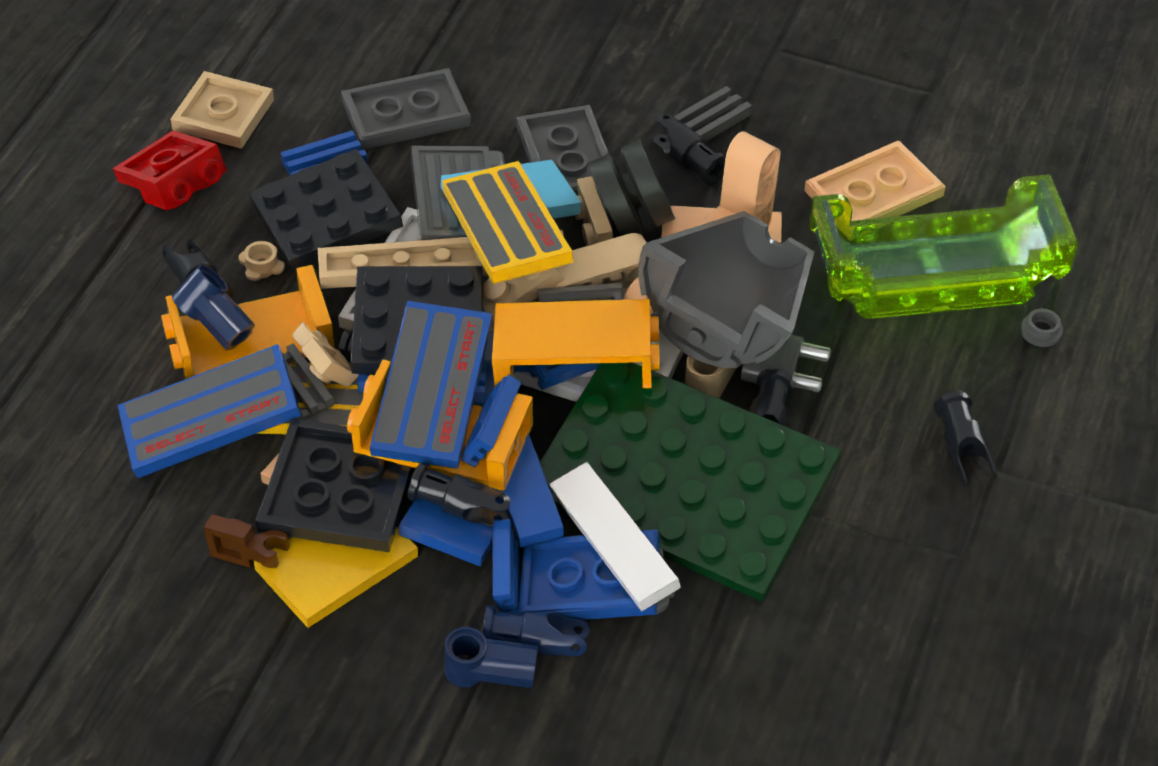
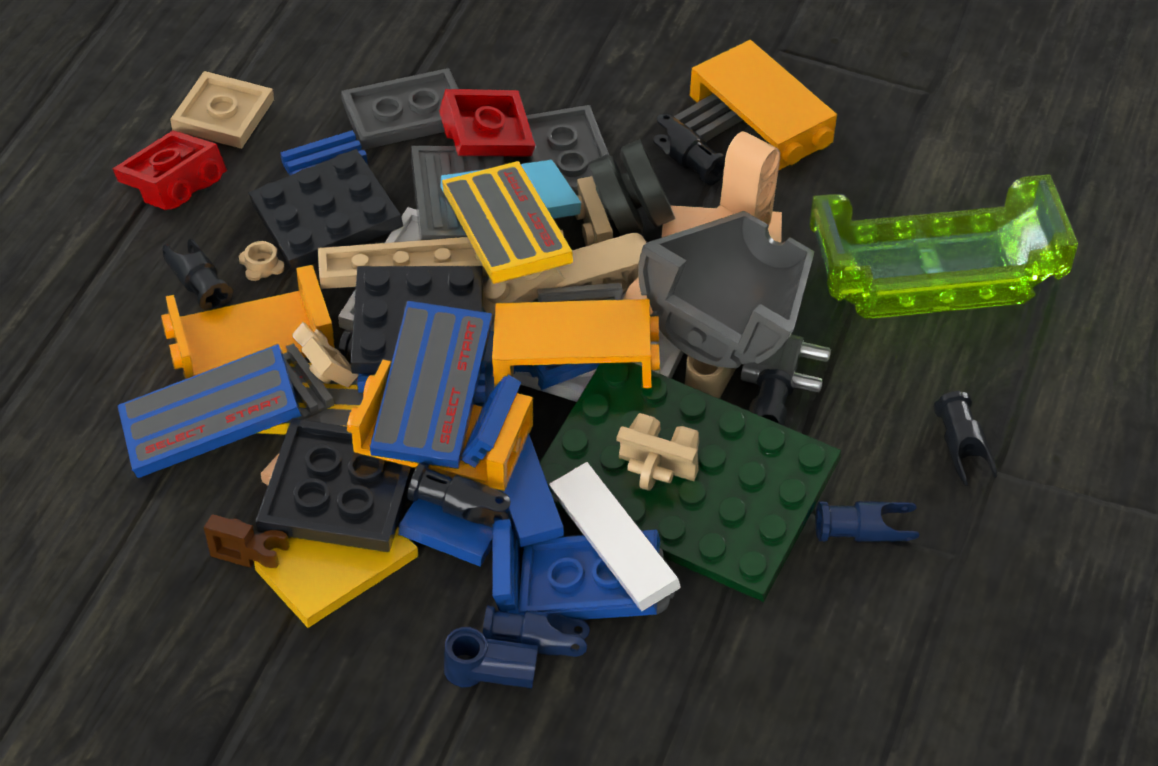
dark blue piece [172,264,255,350] -> none
light nougat tile [804,140,946,238] -> none
dark grey plate [1021,308,1063,347] -> none
none -> red plate [439,89,536,156]
none -> tan hips [617,413,699,491]
none -> light orange panel [690,40,837,171]
none -> dark blue piece [815,501,919,542]

